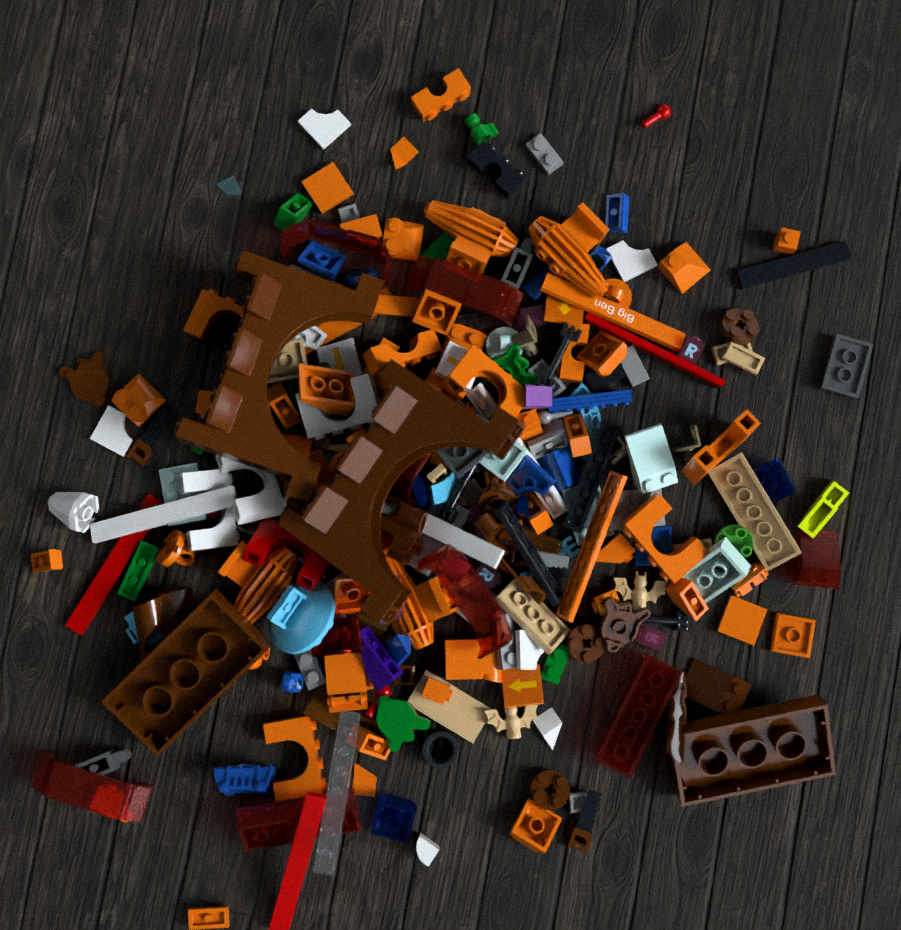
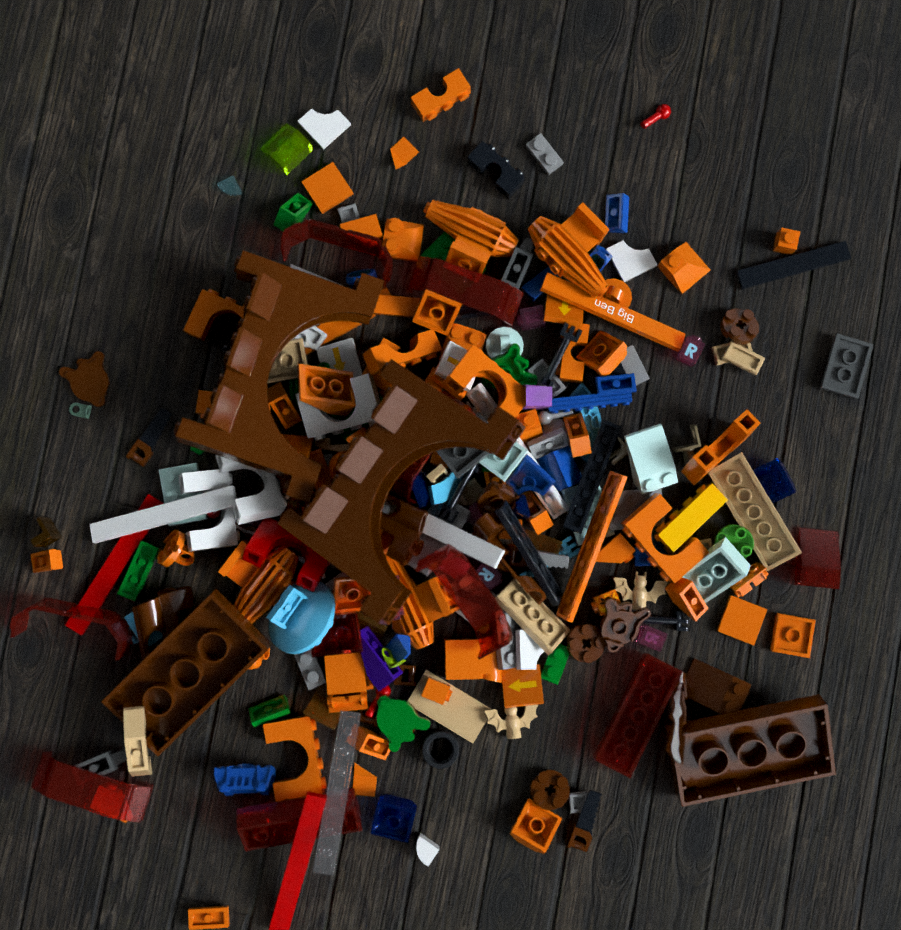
white cone [48,492,99,533] -> none
white tile [90,405,134,457] -> none
orange slope [111,374,166,427] -> none
blue rock [281,670,305,693] -> none
blue slope [297,241,346,282] -> none
green piece [464,113,499,145] -> none
dark tan bracket [512,315,538,357] -> none
white sticker [533,707,562,750] -> none
red tile [584,312,726,388] -> none
neon yellow slope [798,480,849,538] -> none
none -> clear red windscreen [10,598,134,660]
none -> dark brown panel [30,516,62,548]
none -> sand green piece [69,403,92,419]
none -> tan slope [123,706,152,777]
none -> green plate [248,694,290,727]
none -> clear neon green slope [260,123,313,176]
none -> lime piece [381,647,406,669]
none -> blue slope [595,373,637,396]
none -> yellow brick [653,483,728,553]

